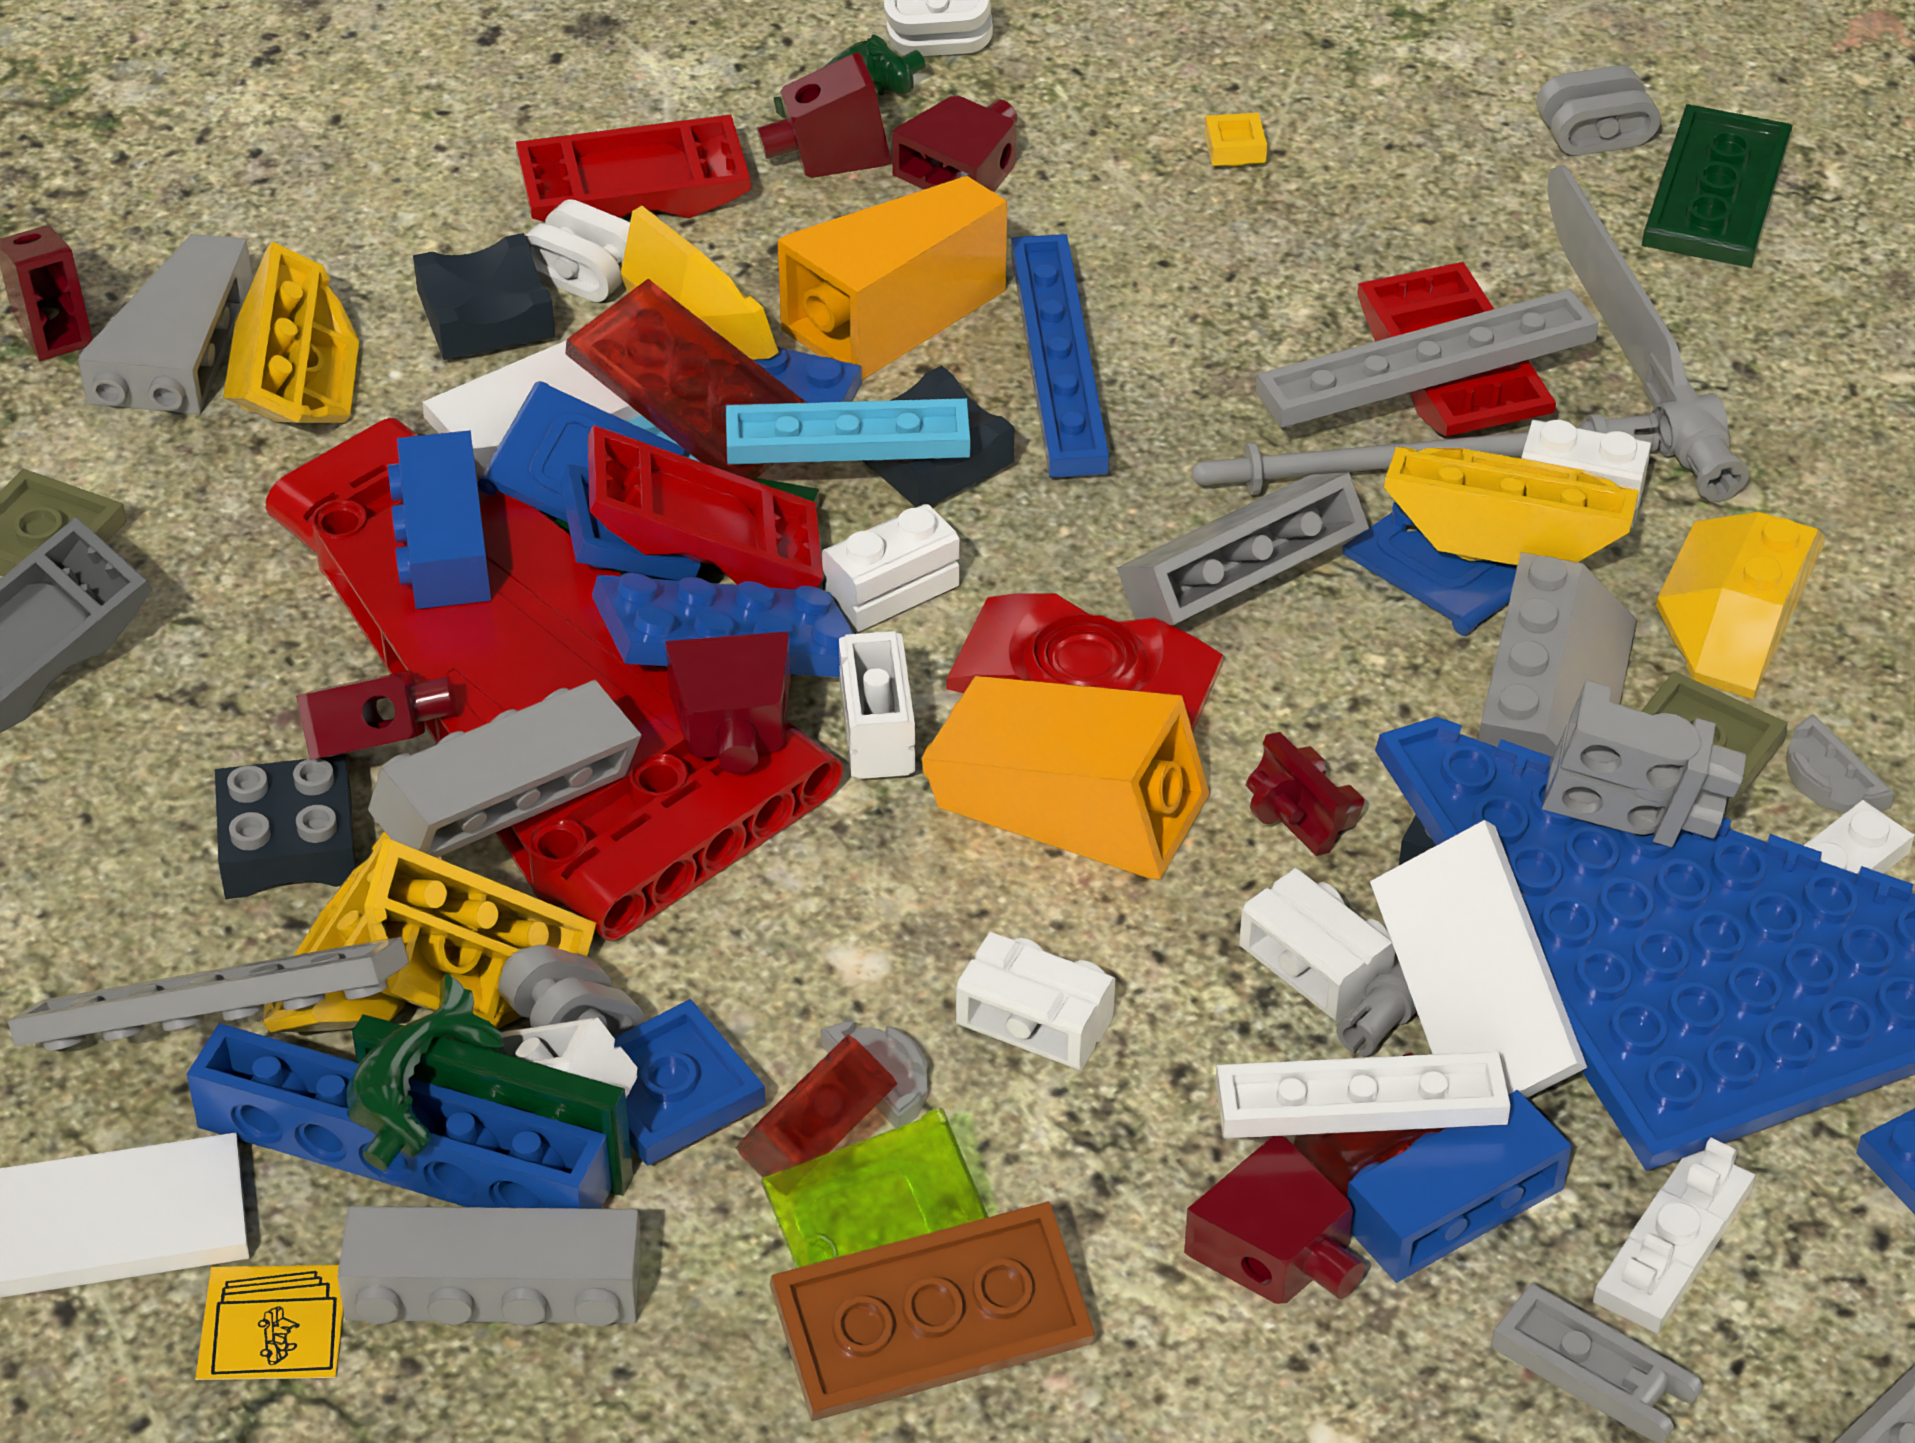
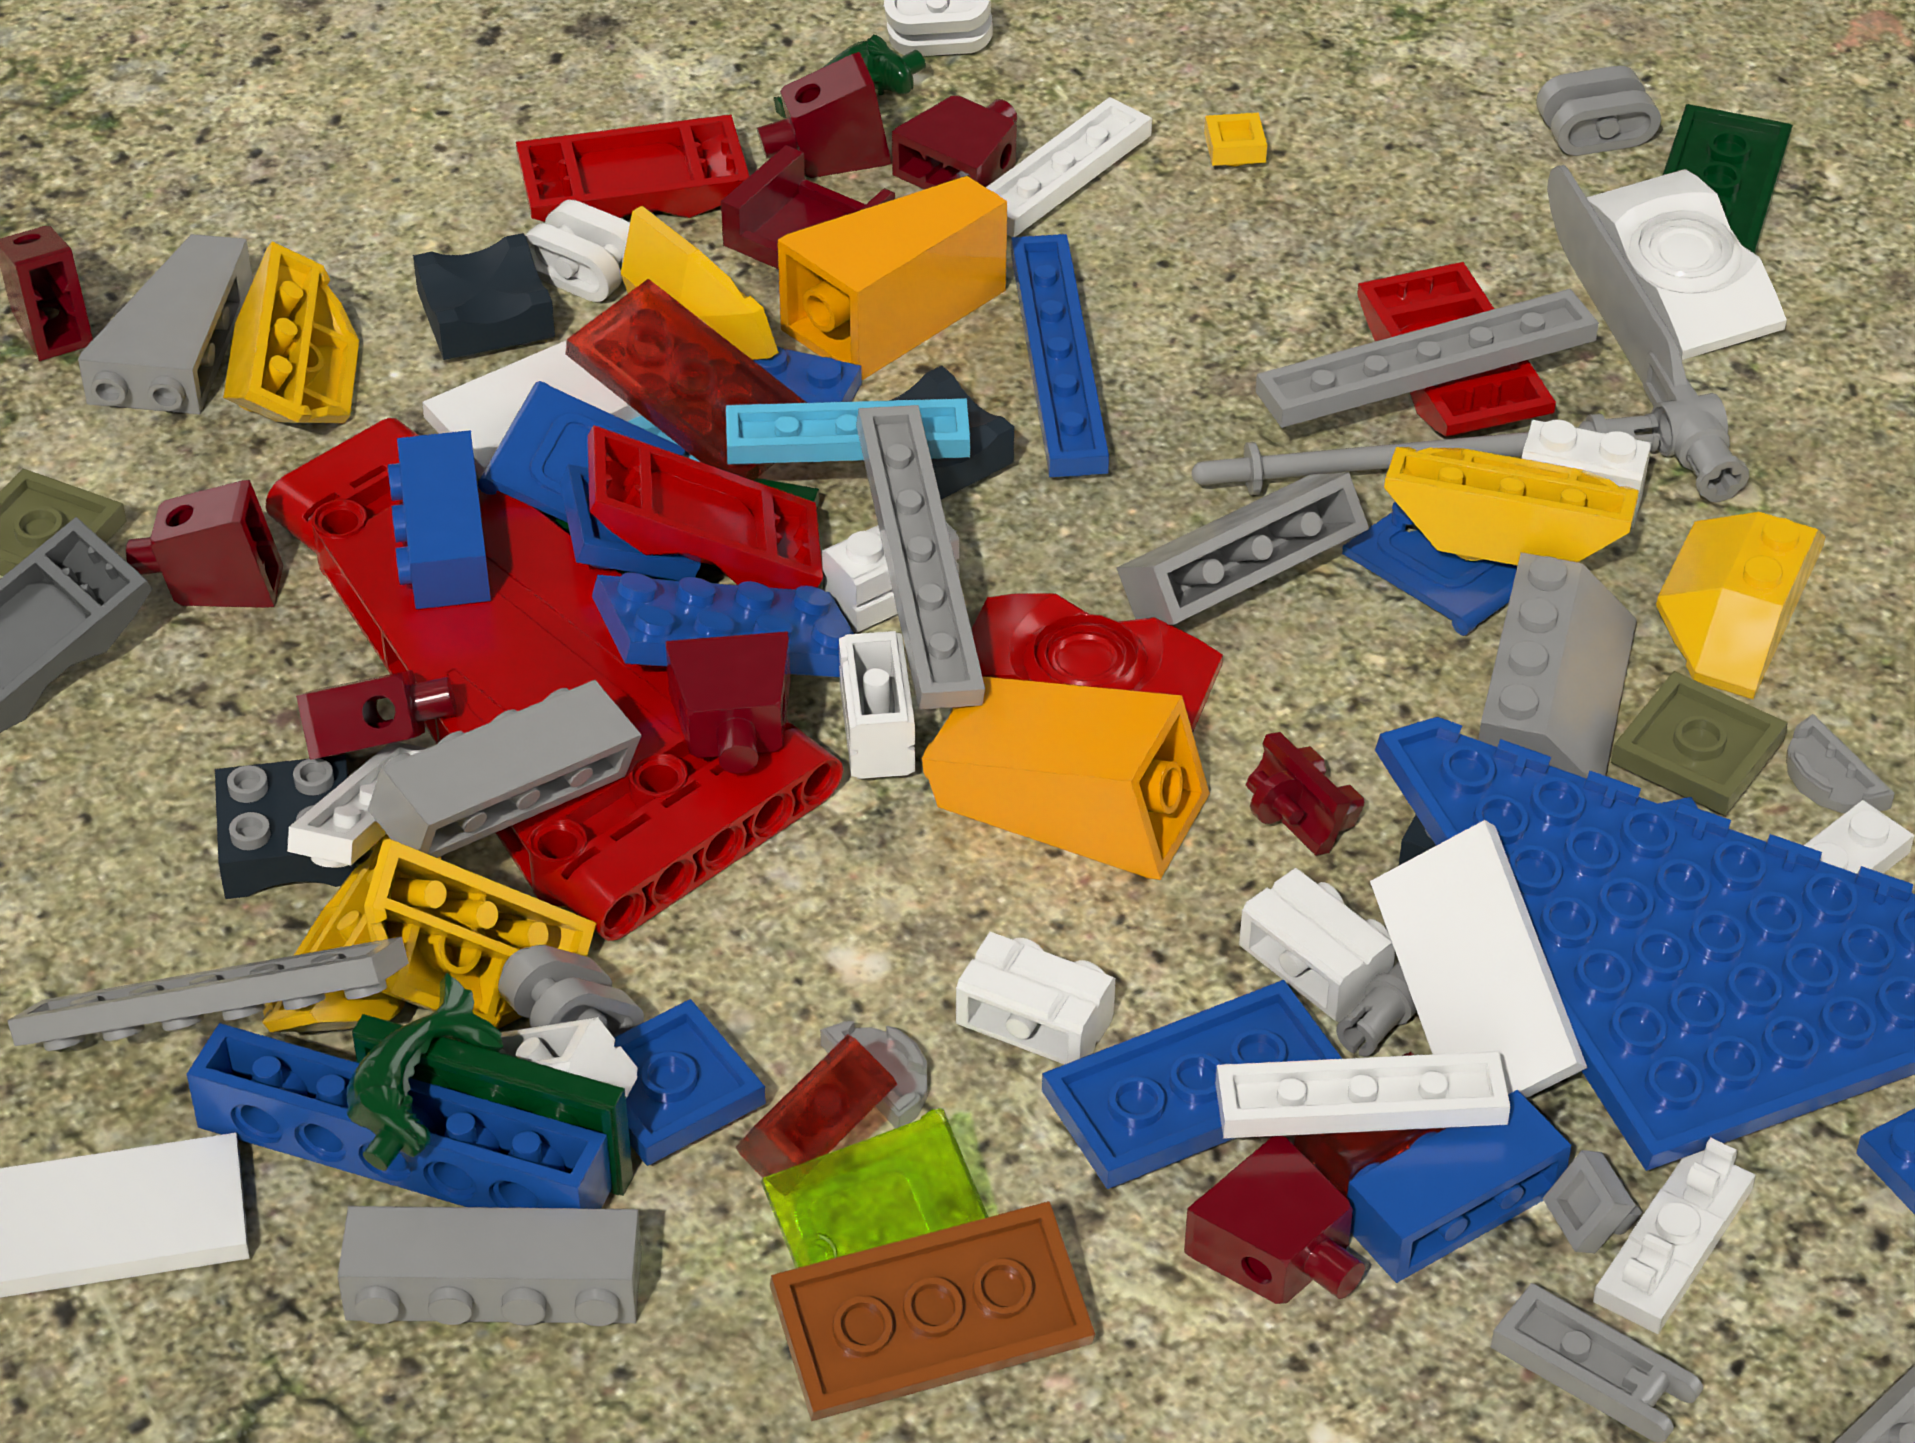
yellow sticker [195,1265,343,1380] -> none
light grey hips [1542,680,1746,847] -> none
none -> dark red torso [126,480,284,608]
none -> white plate [287,742,427,868]
none -> dark red panel [721,145,895,269]
none -> light grey plate [856,405,985,710]
none -> white plate [986,97,1152,237]
none -> blue plate [1042,980,1342,1189]
none -> light grey tile [1542,1150,1642,1254]
none -> white slope [1586,169,1787,360]

